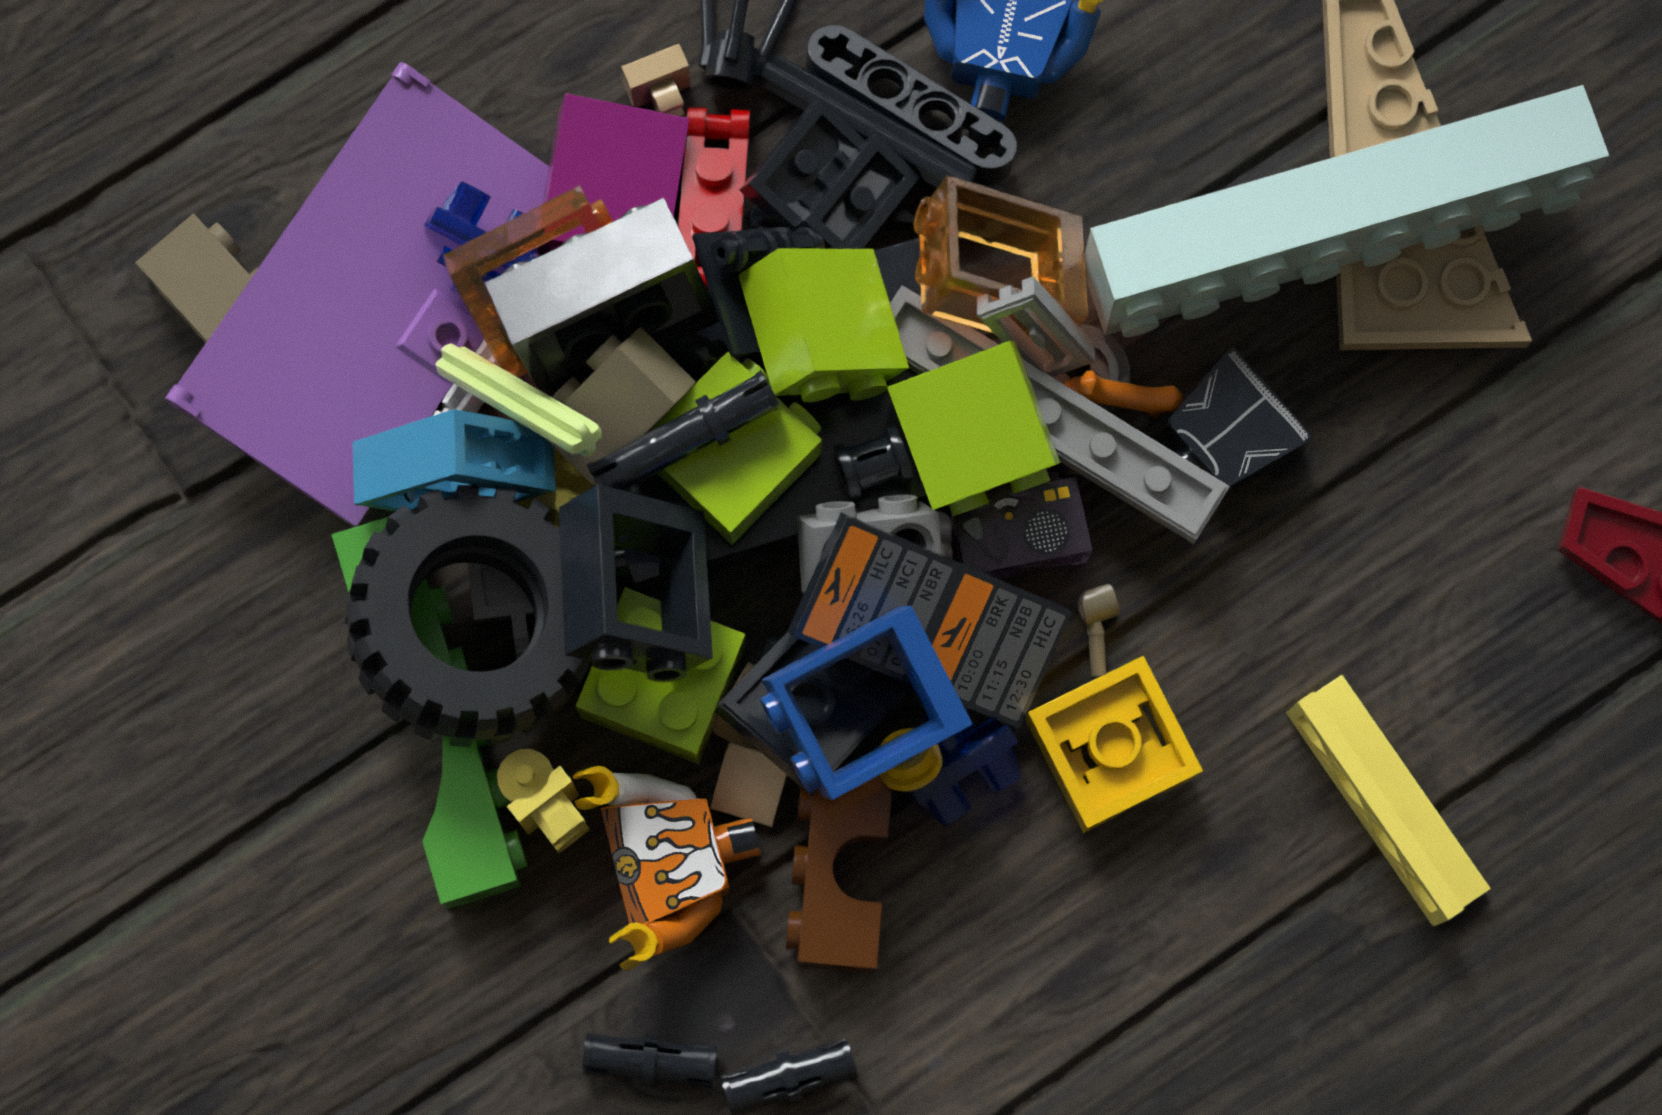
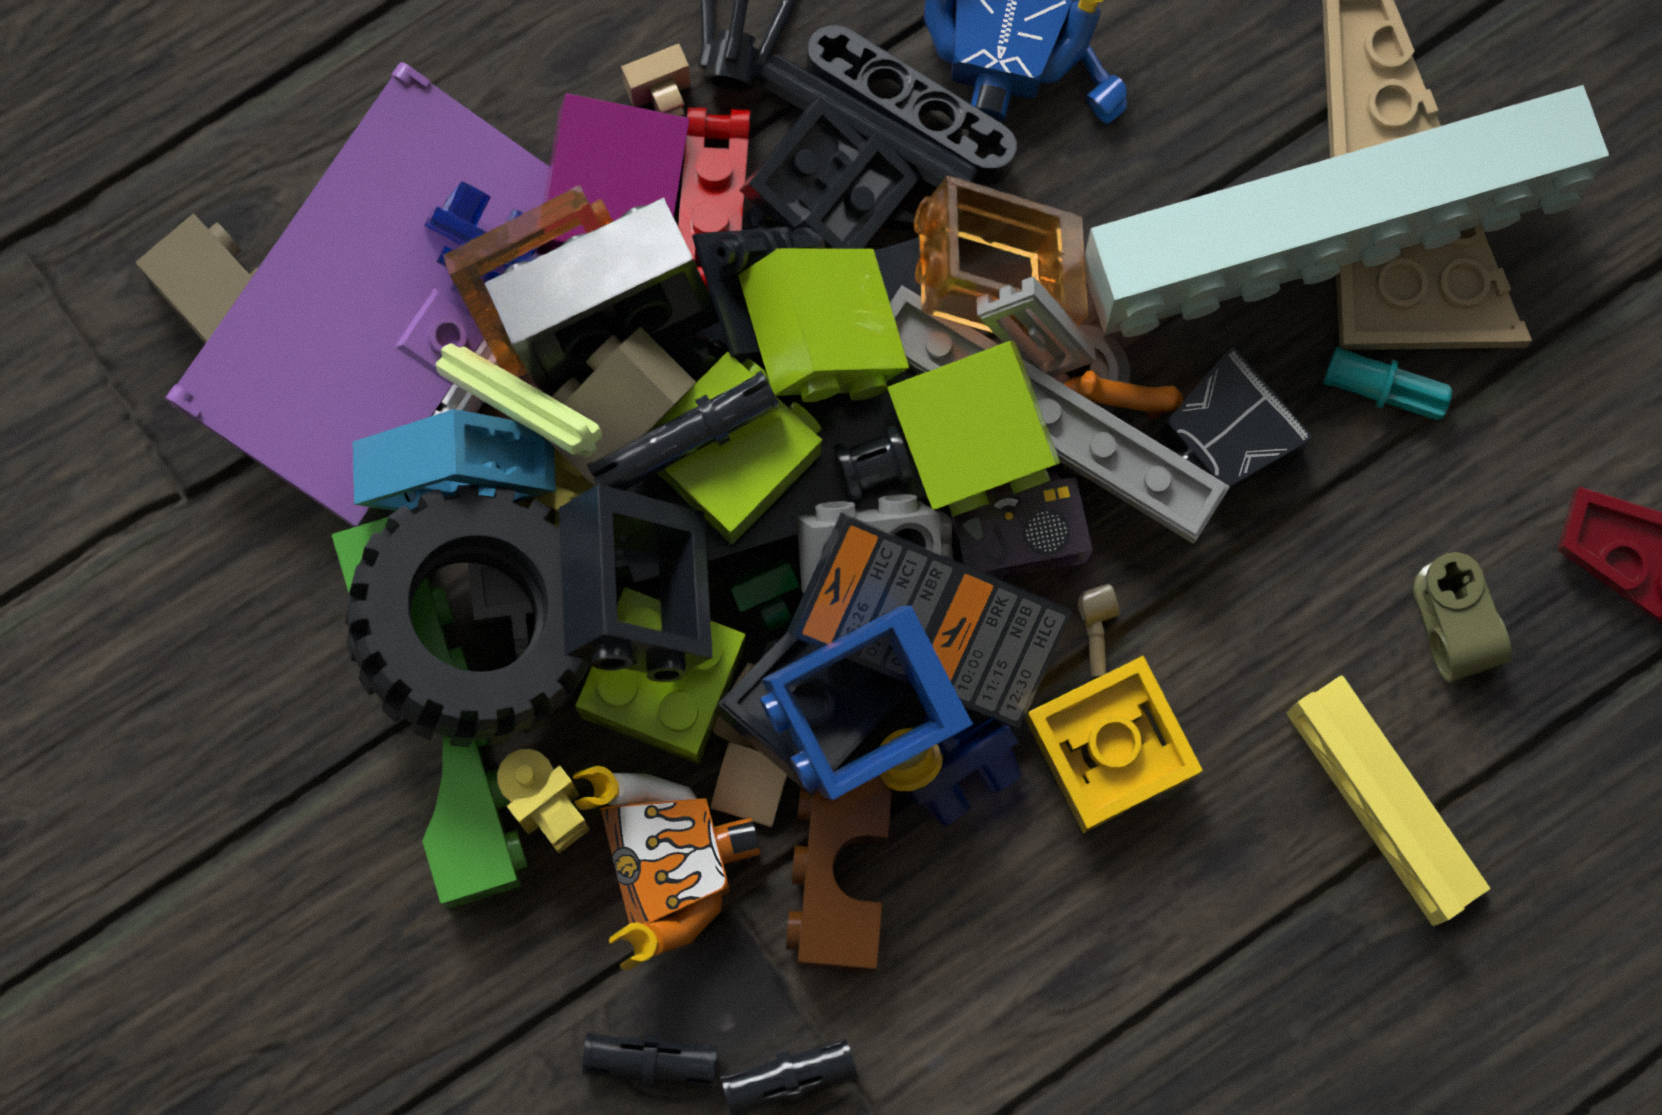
none -> dark green tile [723,555,799,632]
none -> blue hand [1081,45,1127,124]
none -> teal axle [1323,346,1452,420]
none -> olive piece [1412,552,1512,682]

